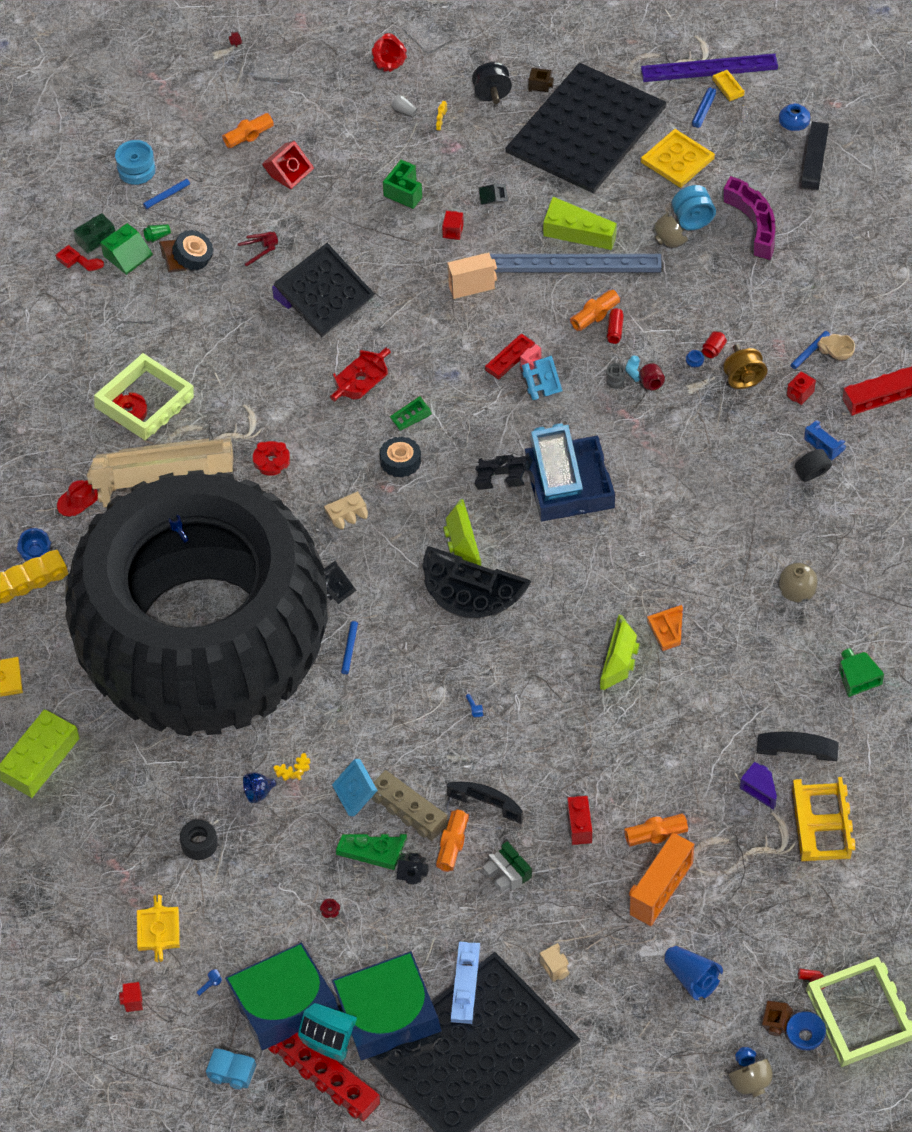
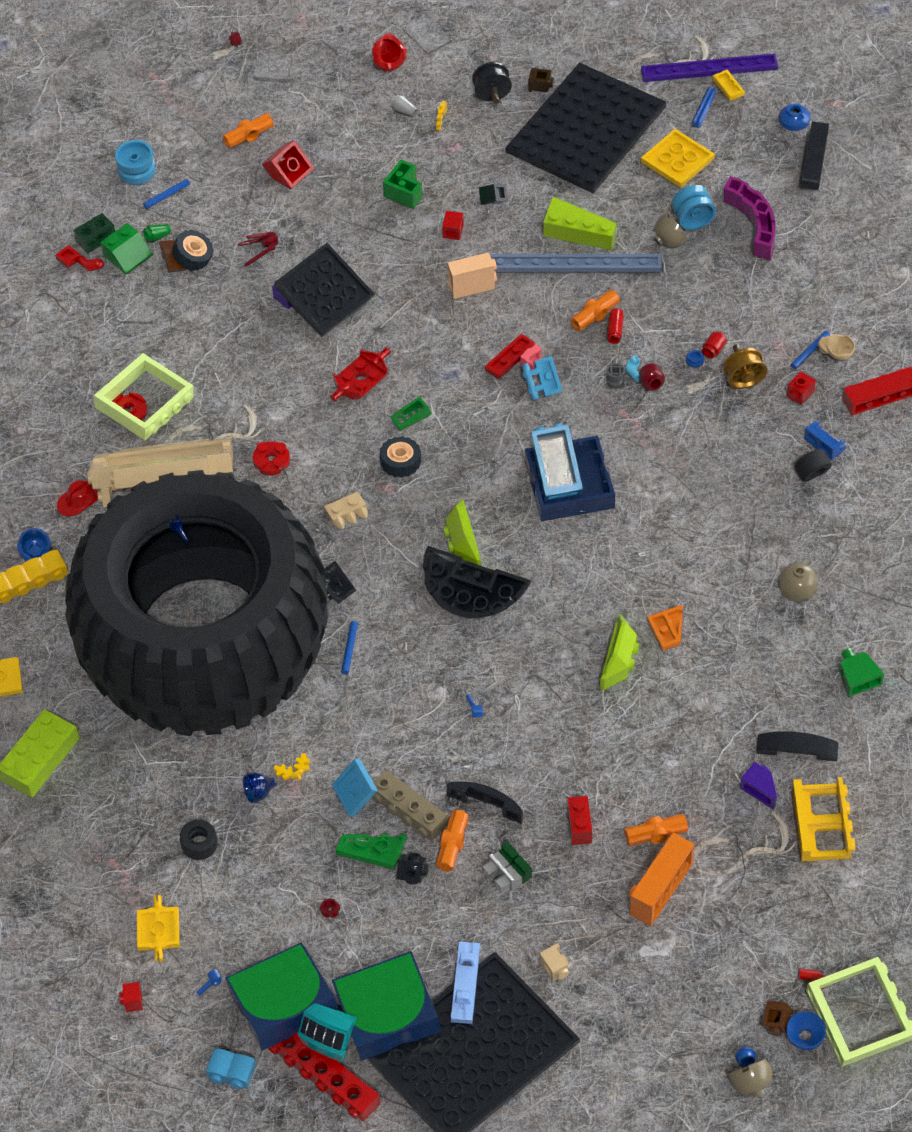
black piece [474,453,533,490] -> none
blue cone [664,946,723,1000] -> none

